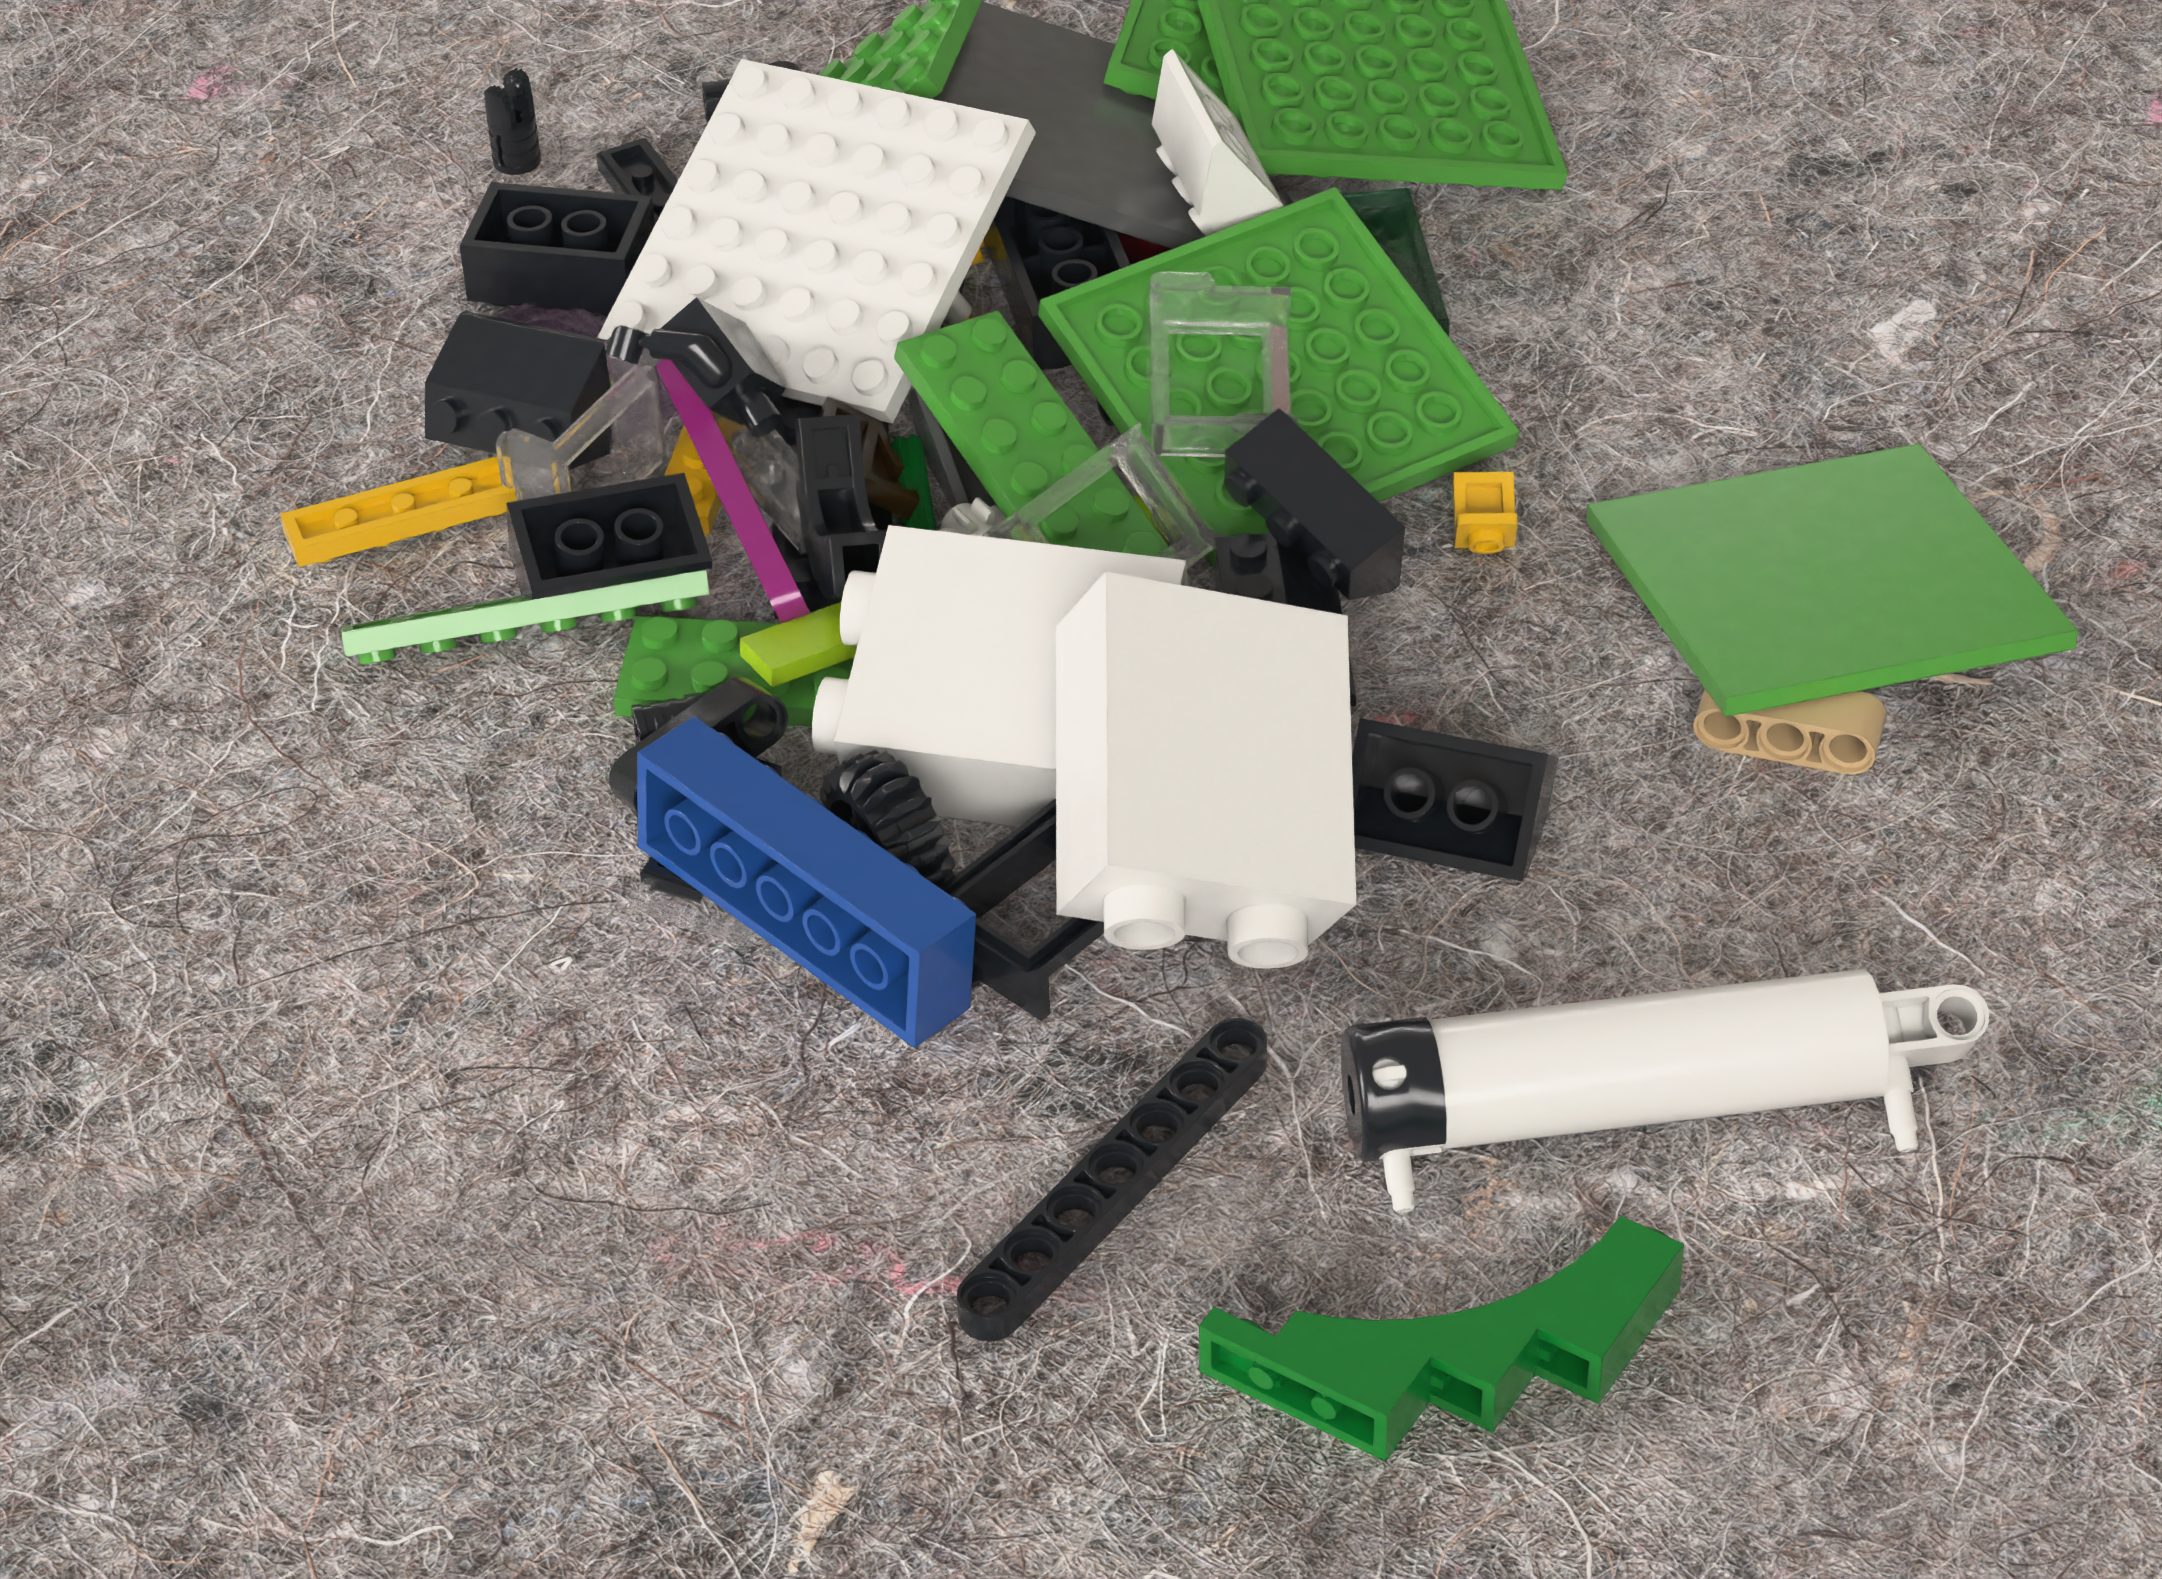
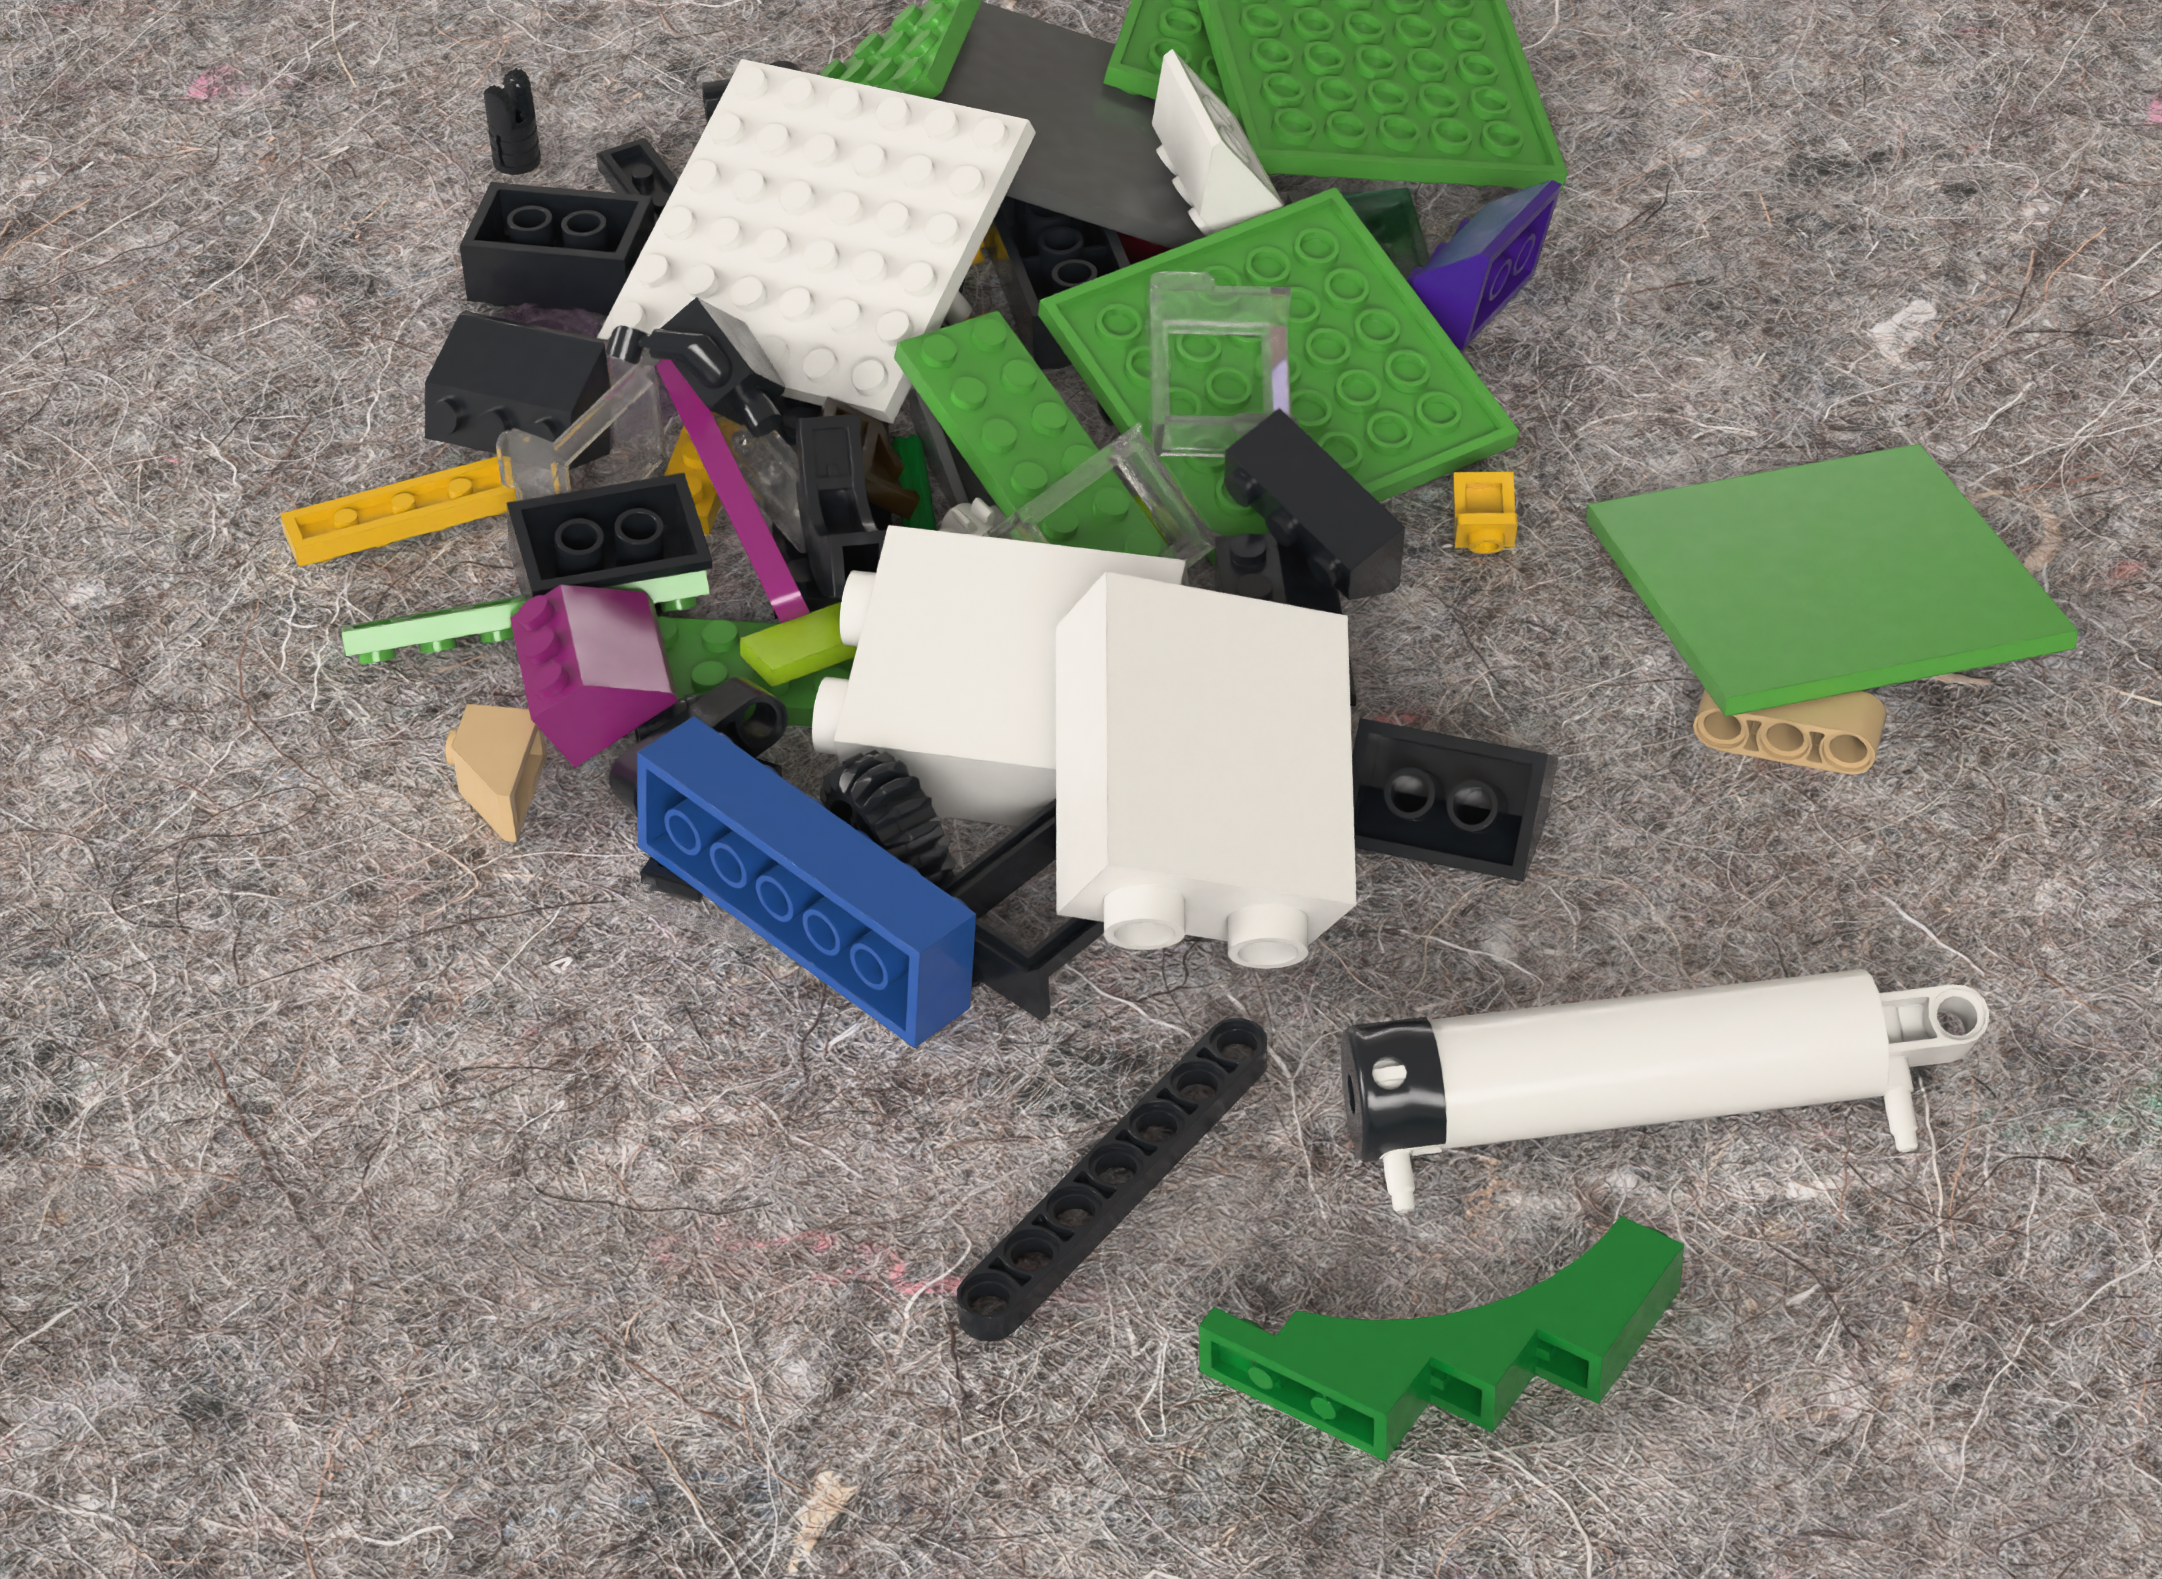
none -> tan slope [445,704,547,842]
none -> magenta slope [510,585,679,768]
none -> dark purple slope [1407,180,1562,351]

